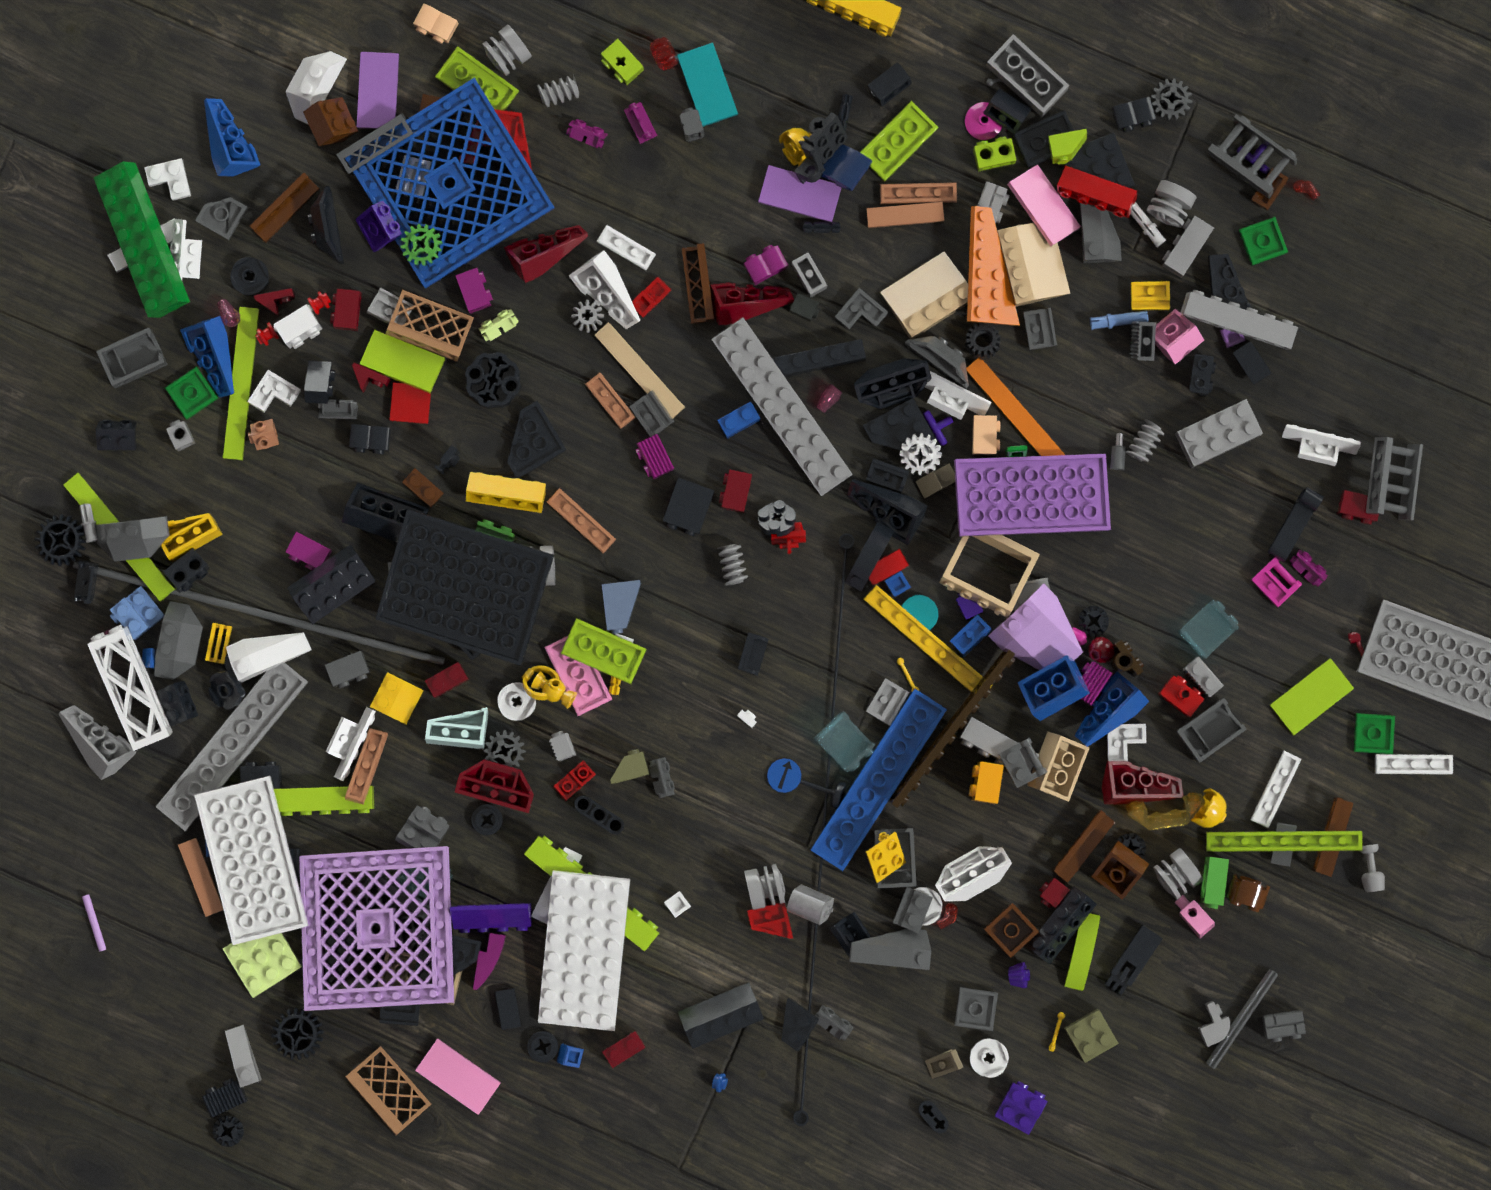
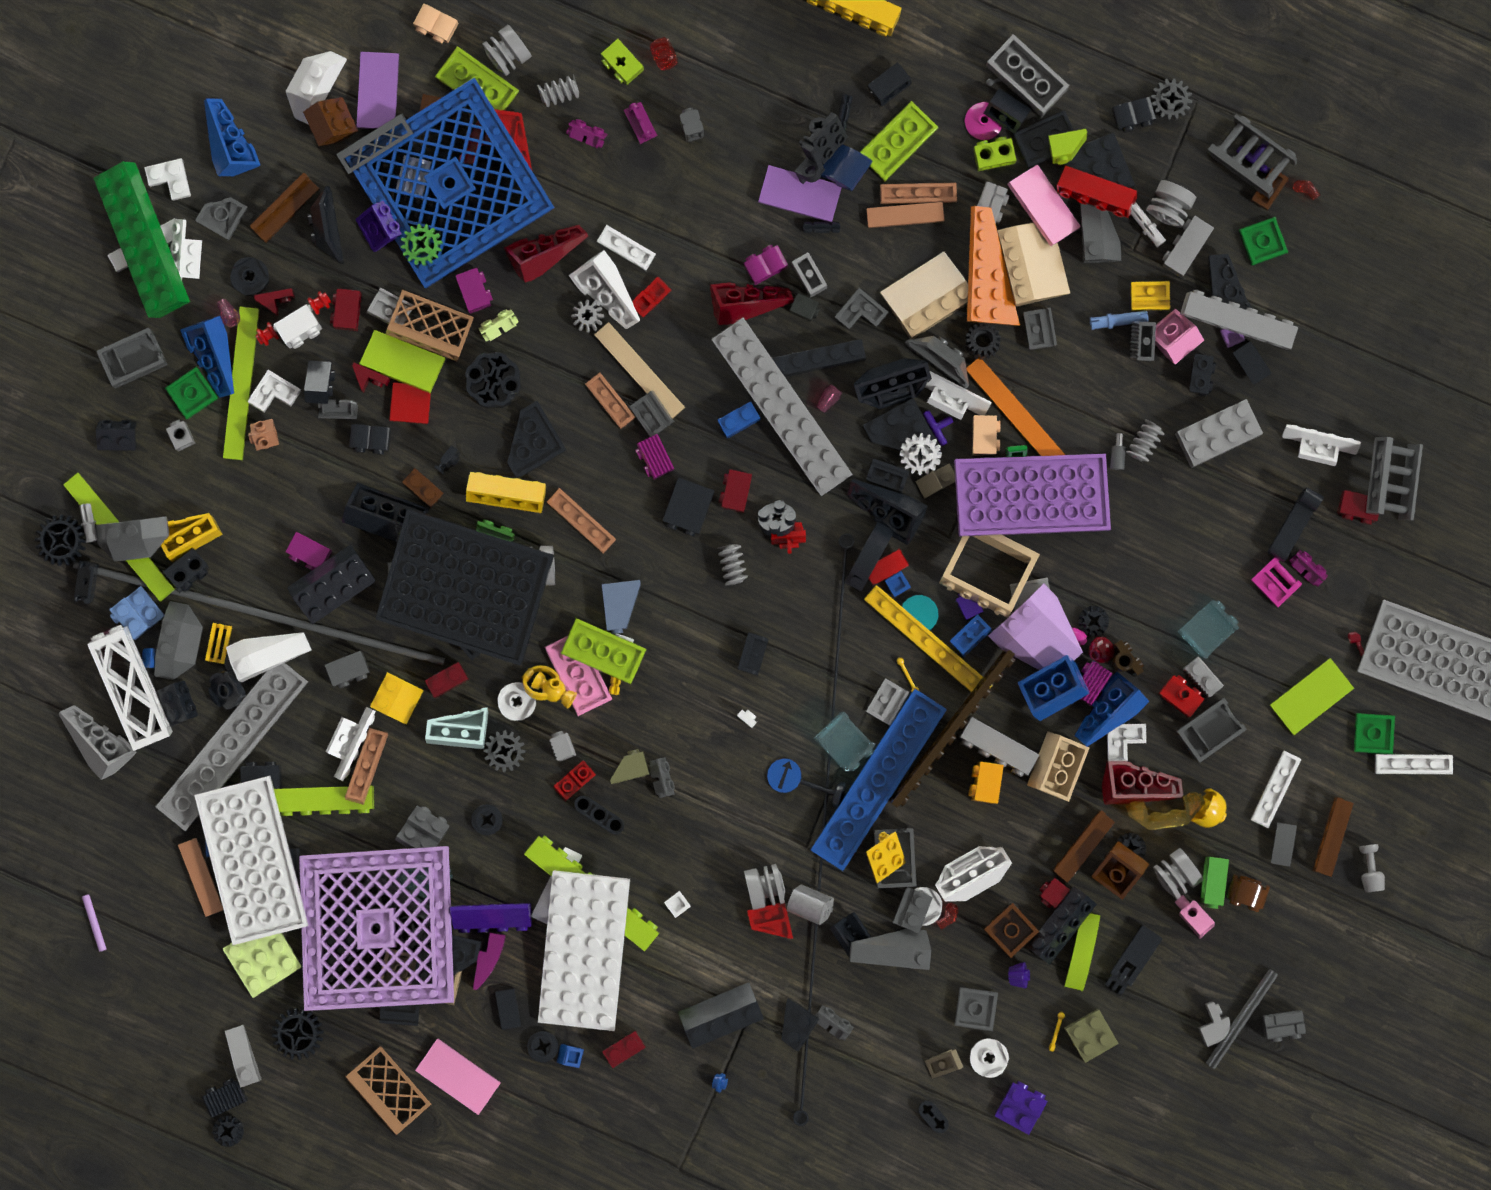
dark red wedge [455,759,534,813] -> none
teal tile [677,43,738,127] -> none
reddish brown fence [682,243,714,324] -> none
yellow cylinder [779,128,812,167] -> none
dark grey plate [999,738,1048,788] -> none
lime tile [1206,831,1363,852] -> none

